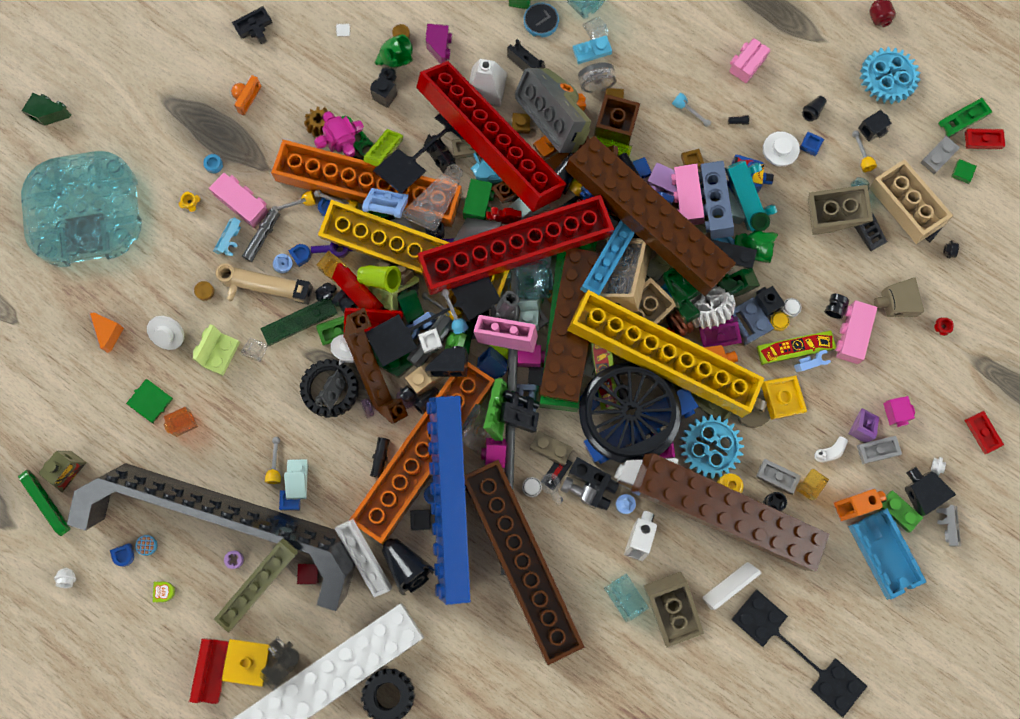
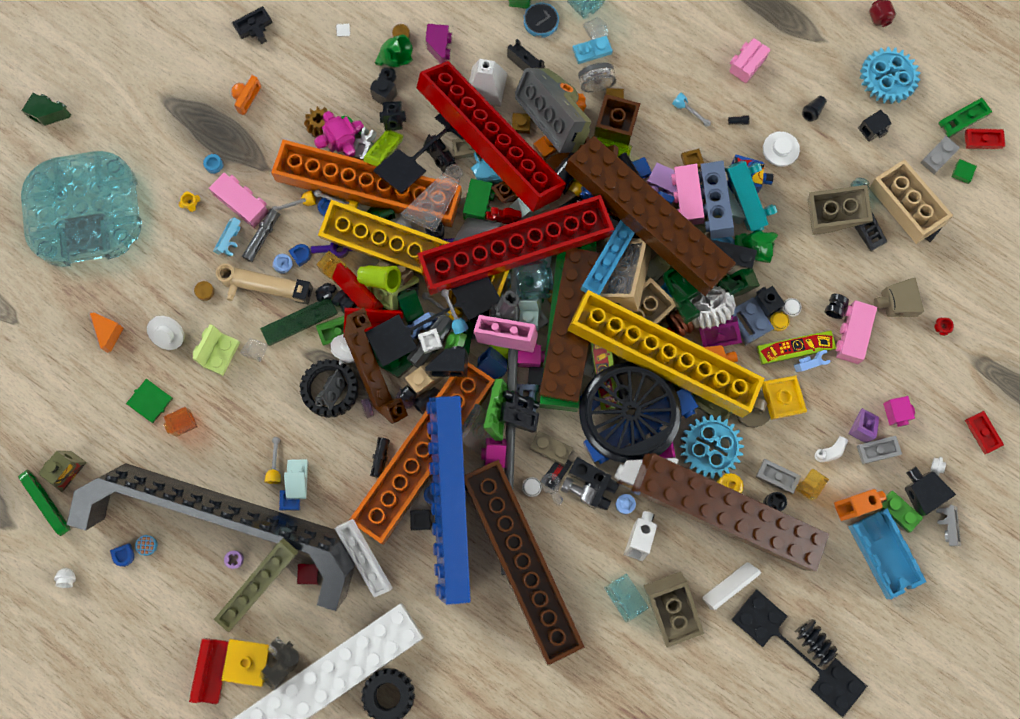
tile [153,582,175,602] -> none
light blue plate [362,188,408,219] -> none
black cone [382,538,434,595] -> none
dark green tile [750,212,770,231] -> none
blue tile [800,131,824,156] -> none
hinge [852,130,877,172] -> none
black plate [943,240,959,259] -> none
none -> light grey plate [353,127,377,160]
none -> black brick [380,101,406,131]
none -> black piece [795,619,838,667]

